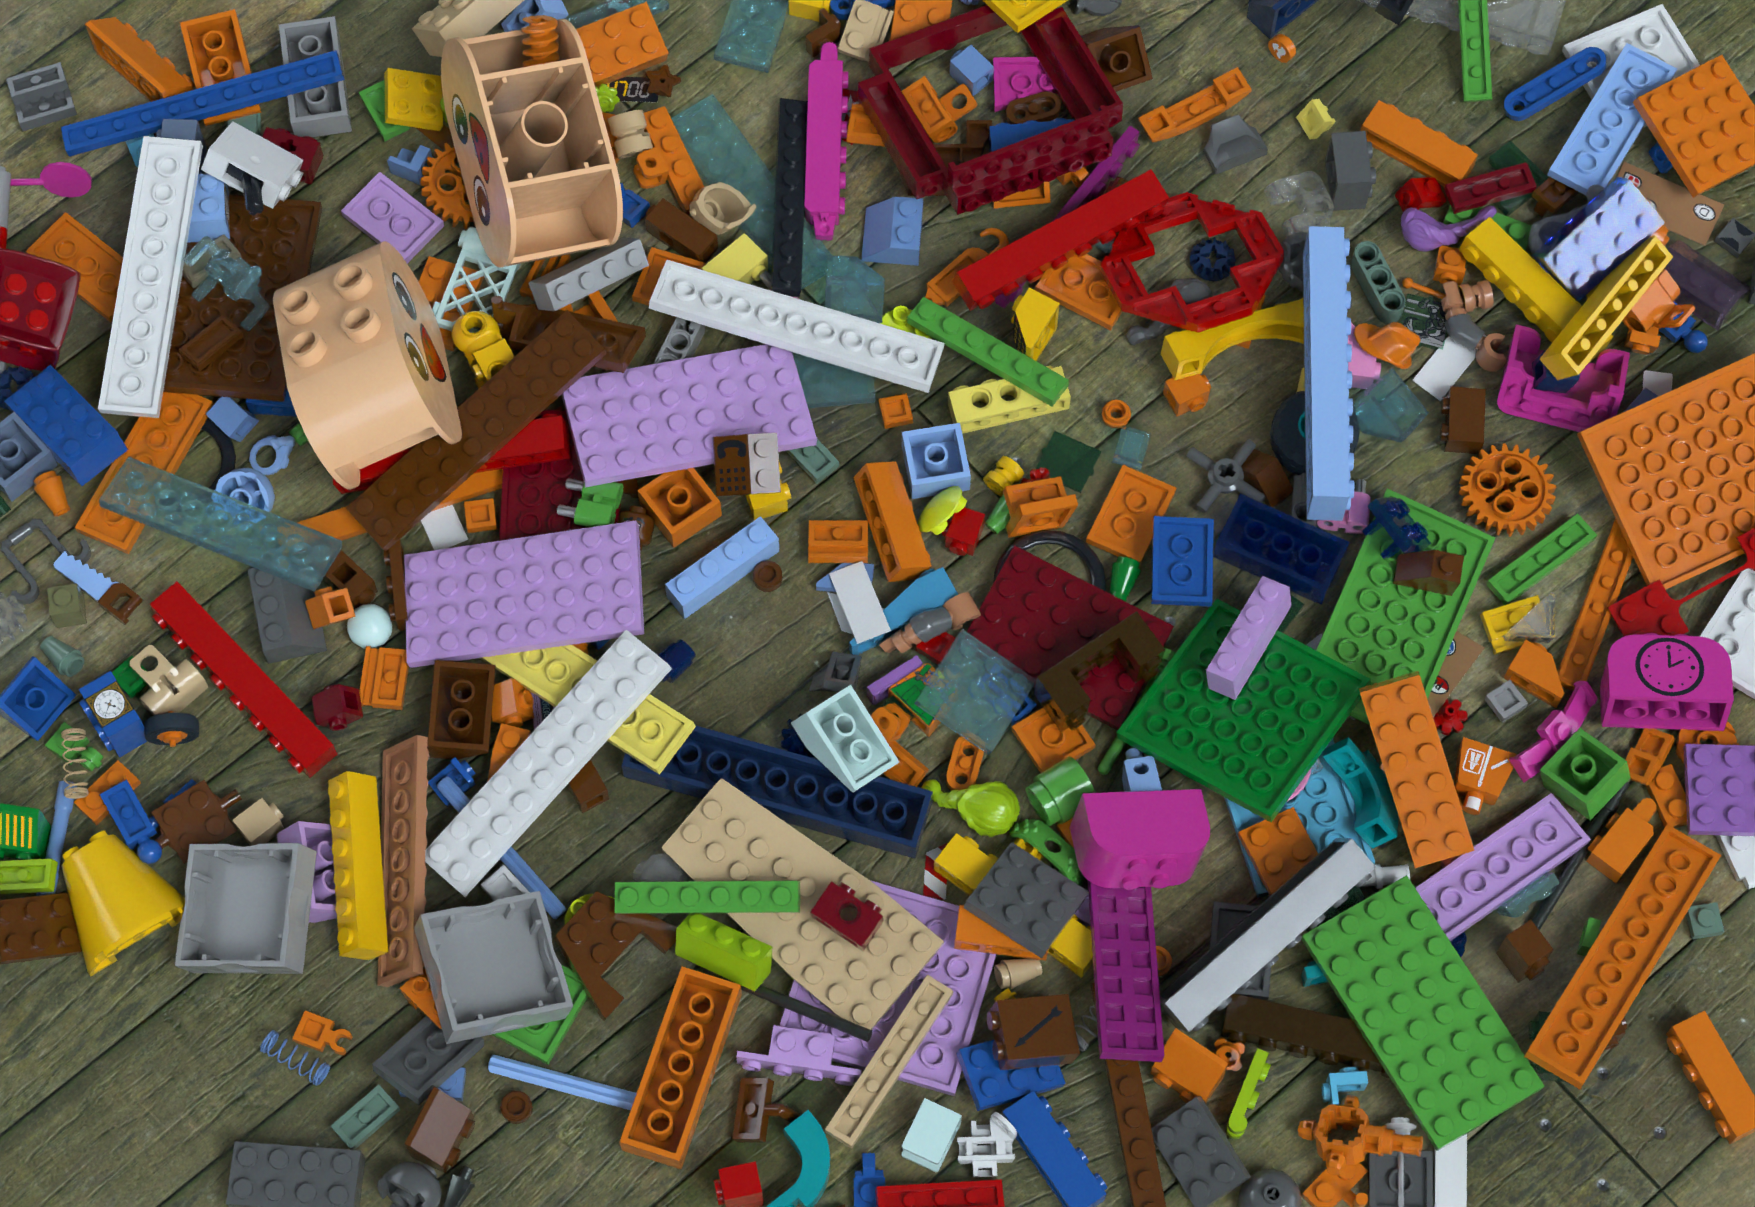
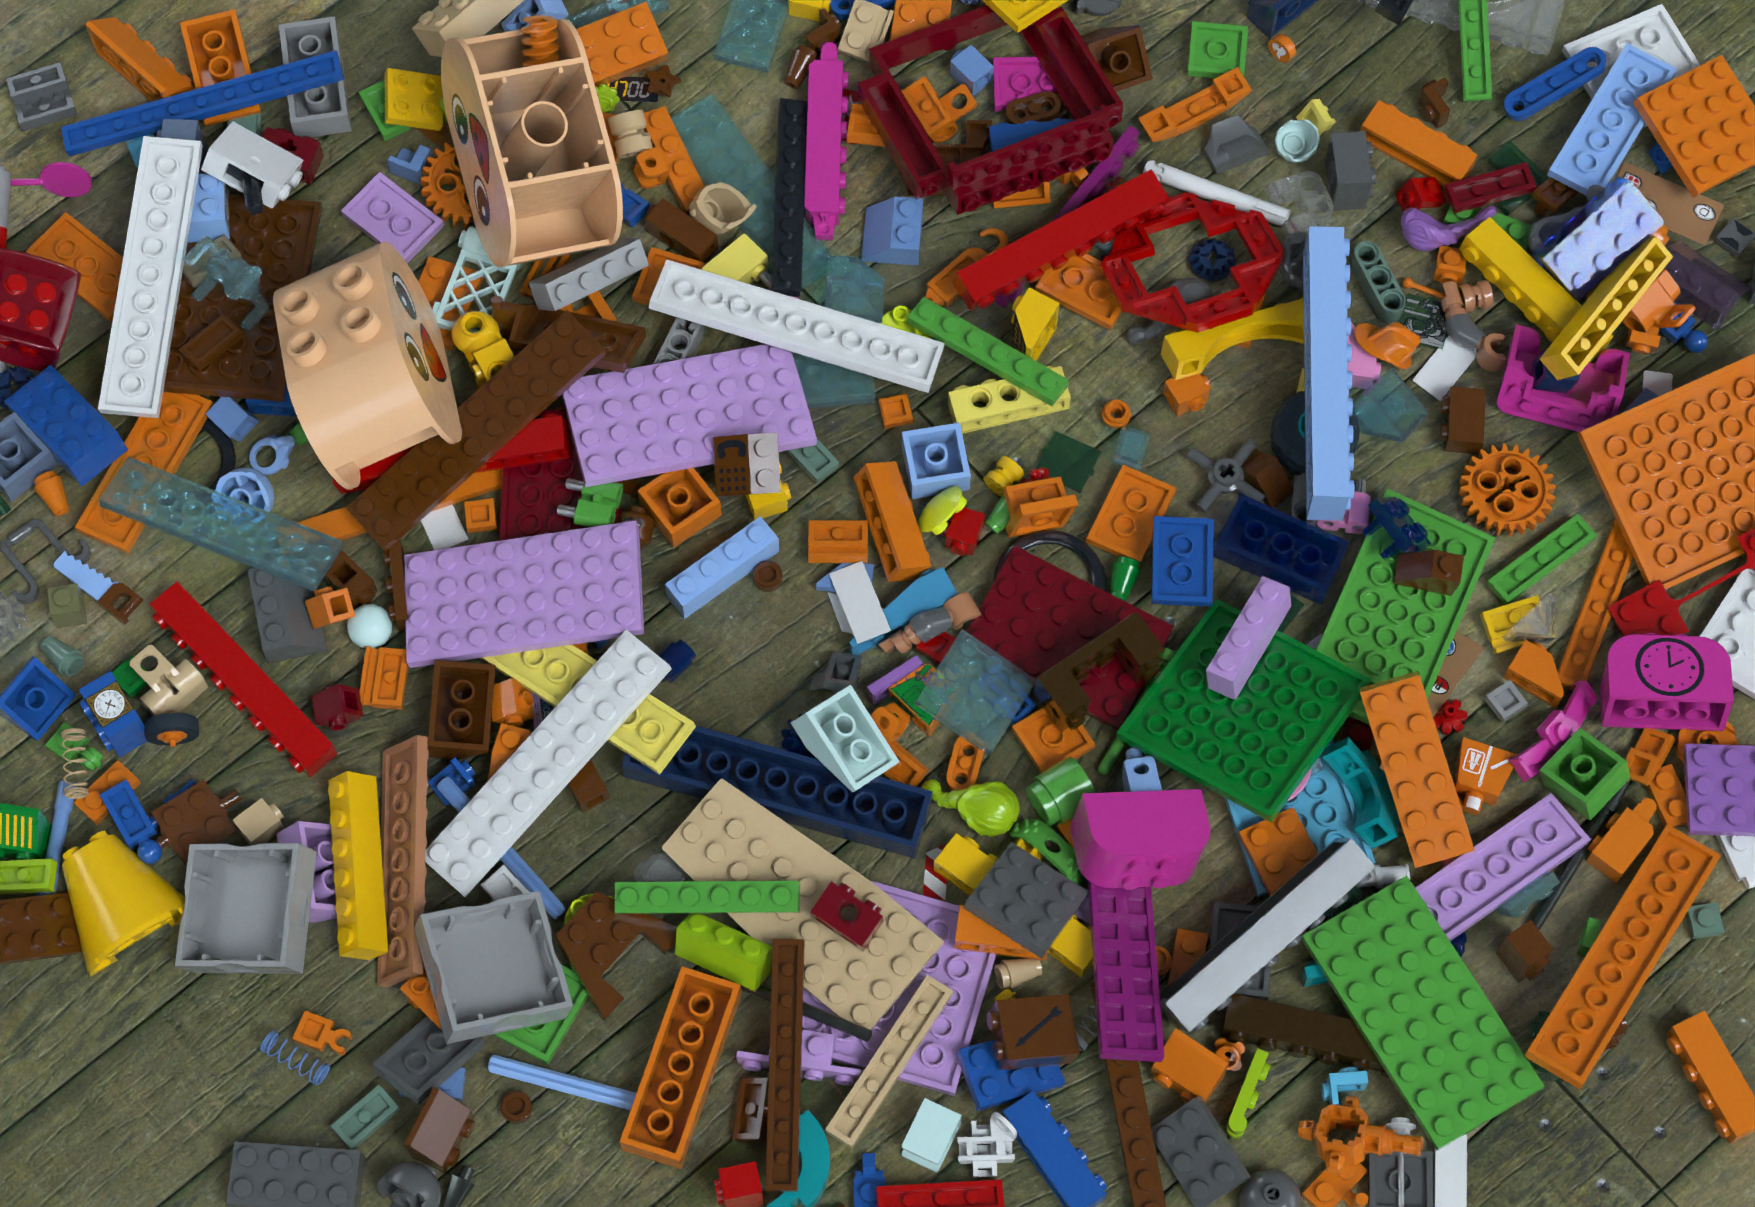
none -> reddish brown plate [765,939,805,1192]
none -> reddish brown cone [783,45,818,89]
none -> white piece [1143,160,1290,227]
none -> orange plate [1167,928,1208,987]
none -> bright green plate [1187,21,1248,78]
none -> light aqua hair [1275,119,1320,163]
none -> dark red plate [1340,717,1373,752]
none -> reddish brown bracket [1418,77,1450,128]

